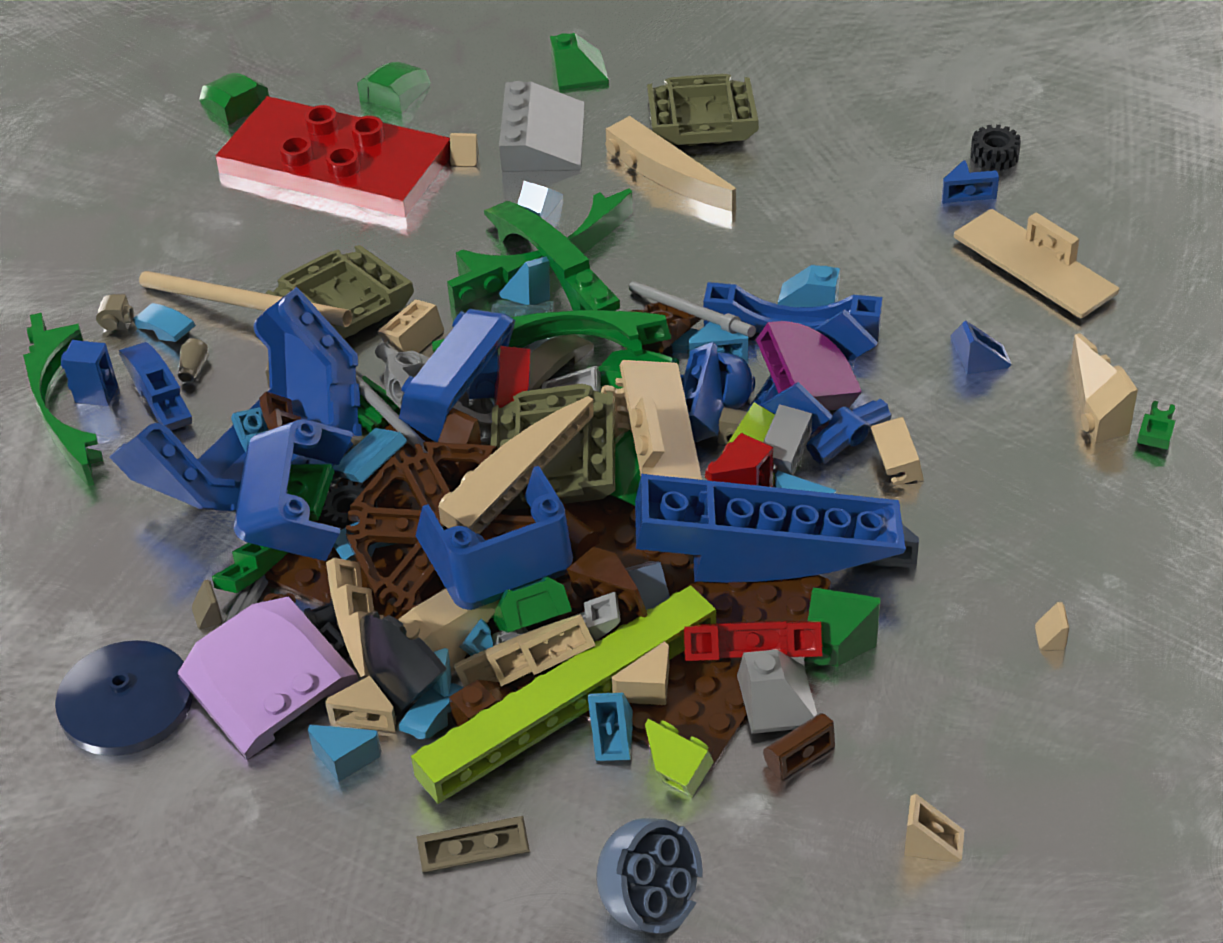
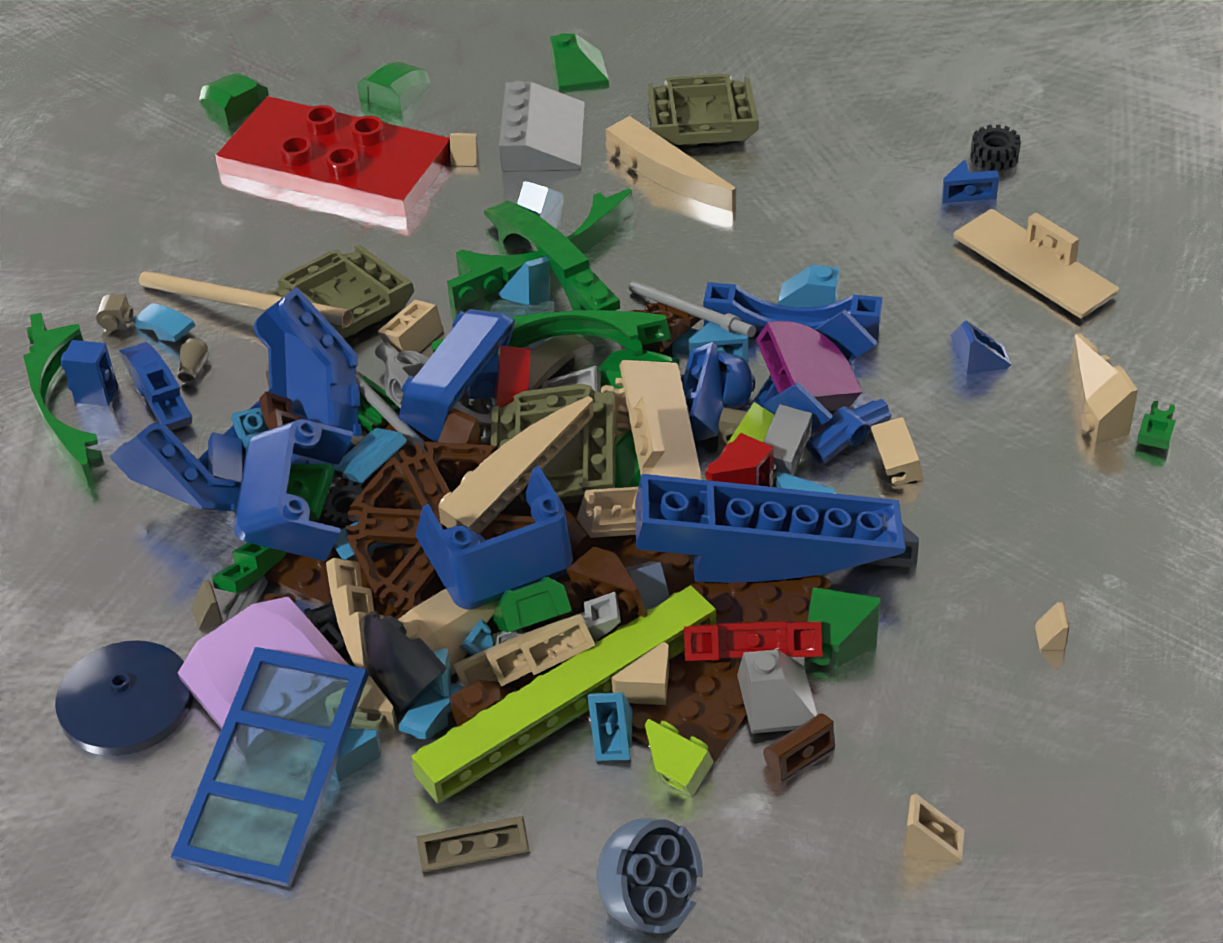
none -> door [170,647,369,887]
none -> blue tile [208,432,242,482]
none -> tan hinge [577,487,638,538]

